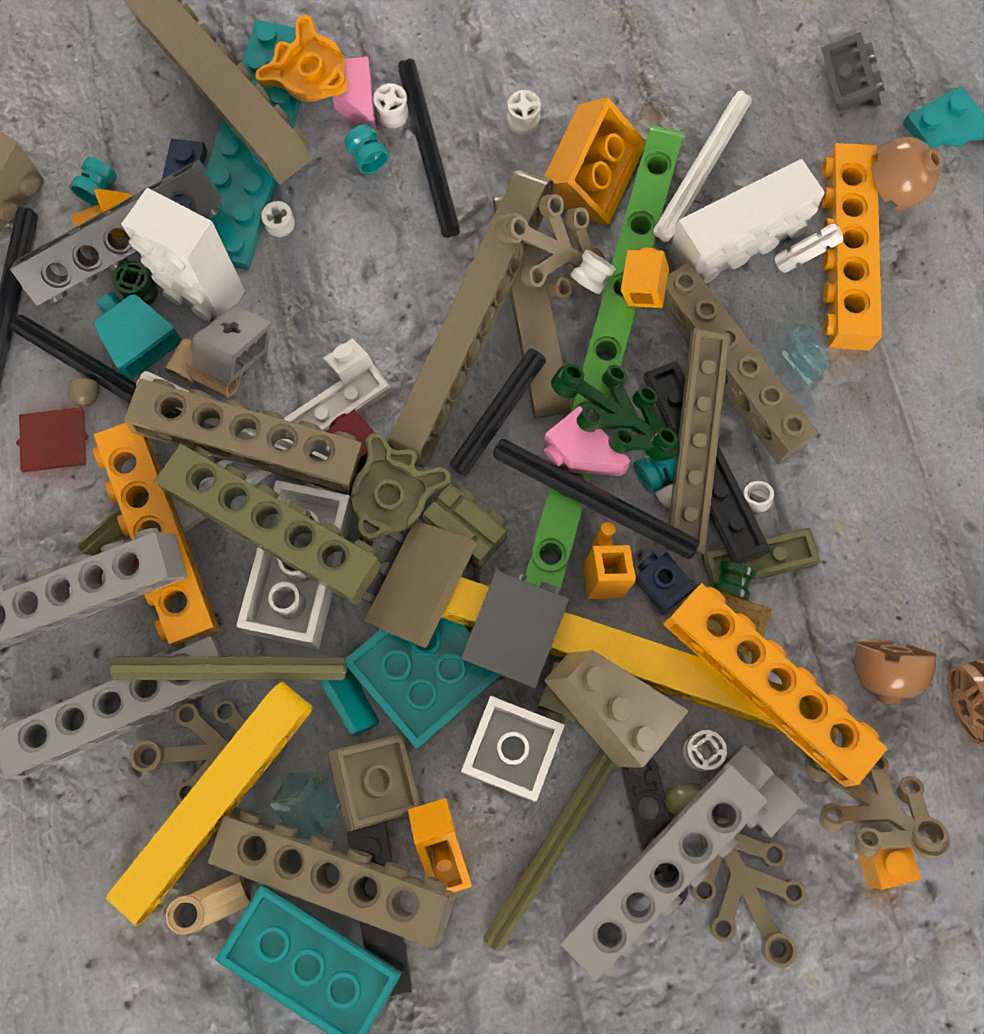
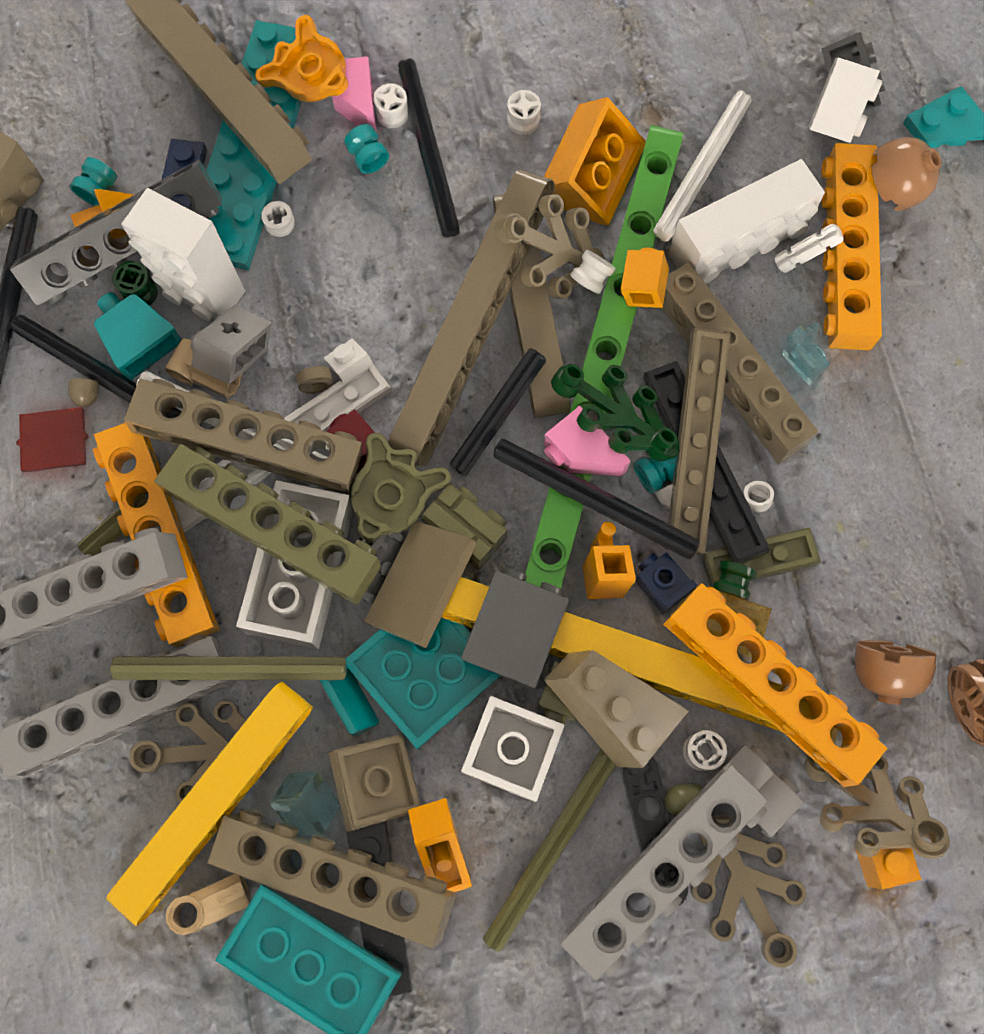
none -> dark tan tile [296,366,334,394]
none -> white brick [808,58,882,143]

